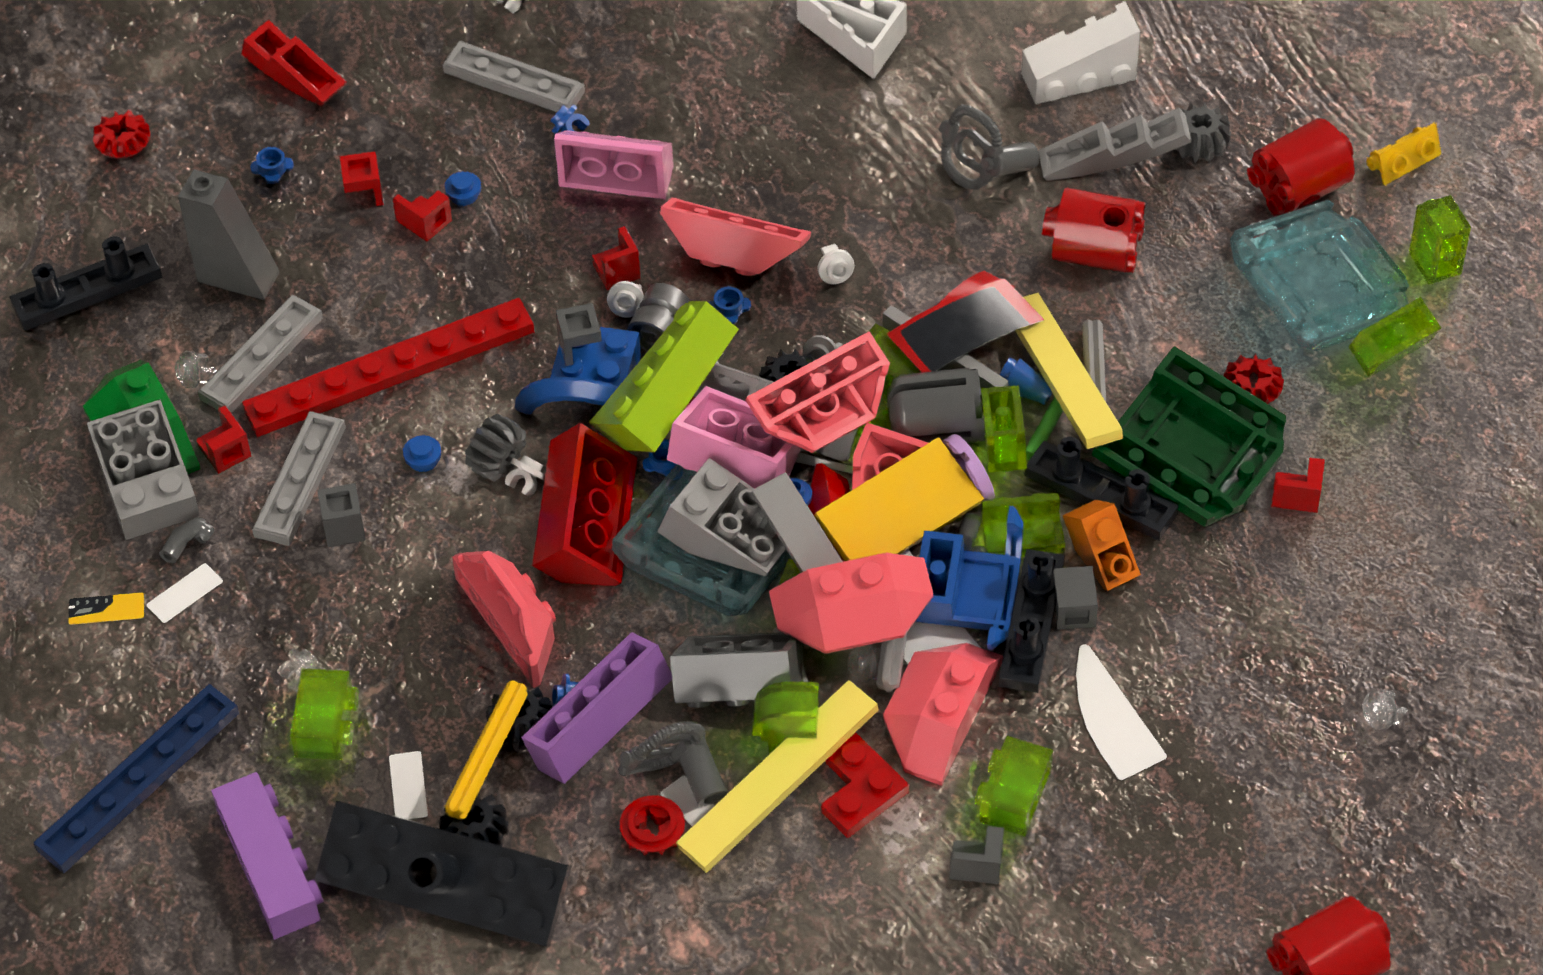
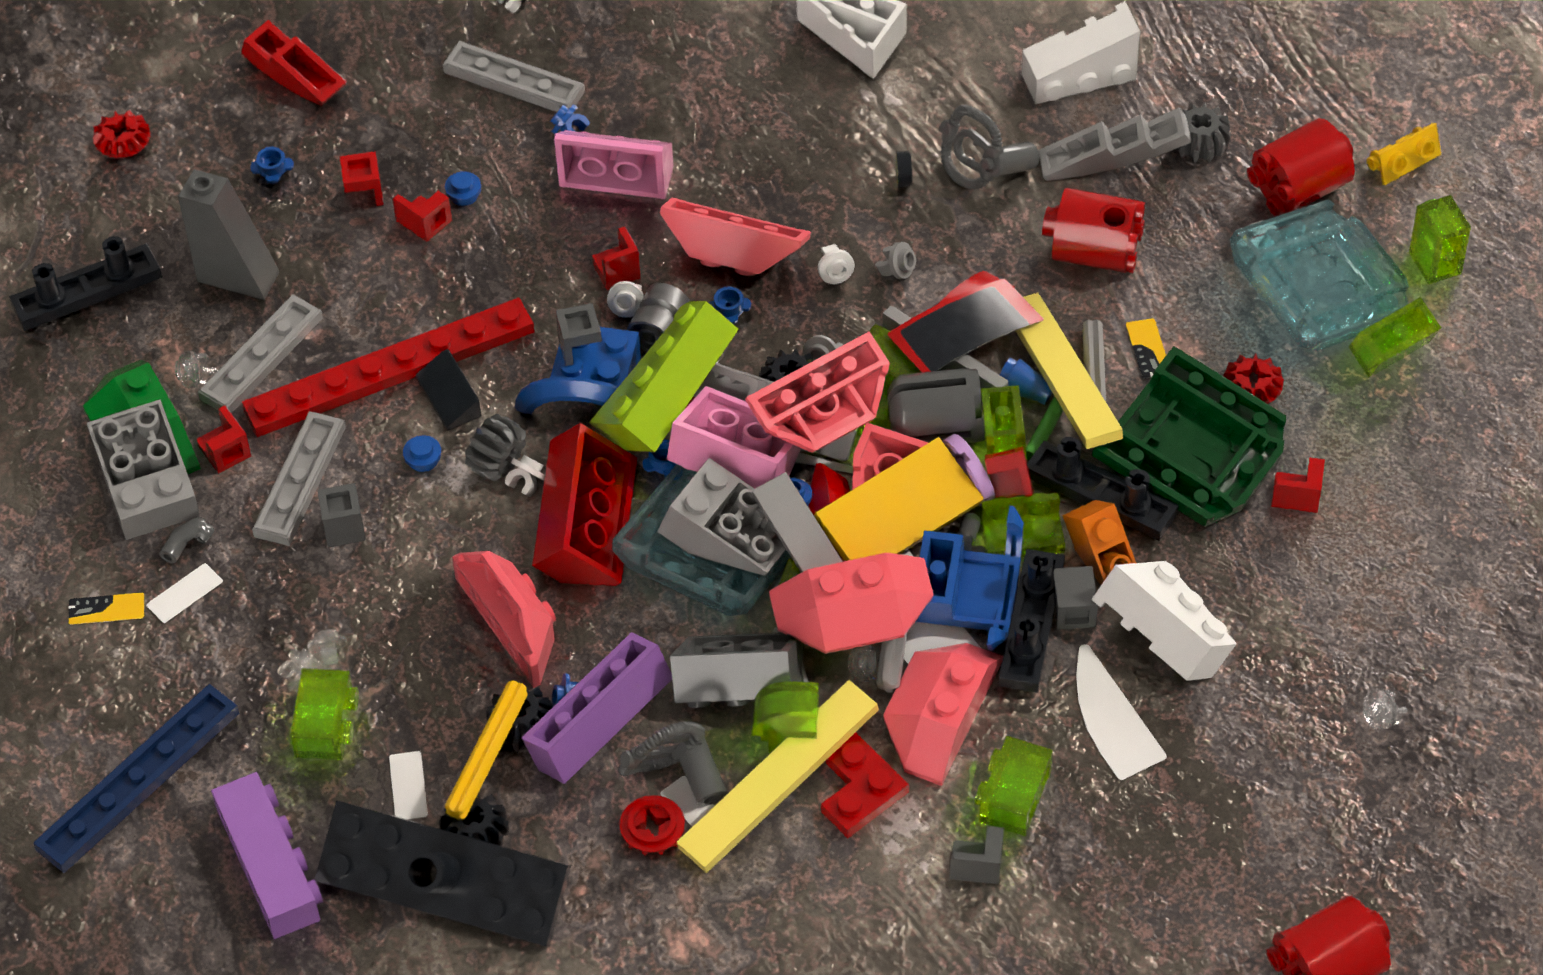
none -> clear plate [307,629,347,672]
none -> black slope [415,349,482,431]
none -> light grey plate [875,242,916,279]
none -> black tile [896,151,912,188]
none -> red panel [984,447,1033,500]
none -> white wedge [1091,561,1237,681]
none -> yellow sticker [1126,318,1166,378]

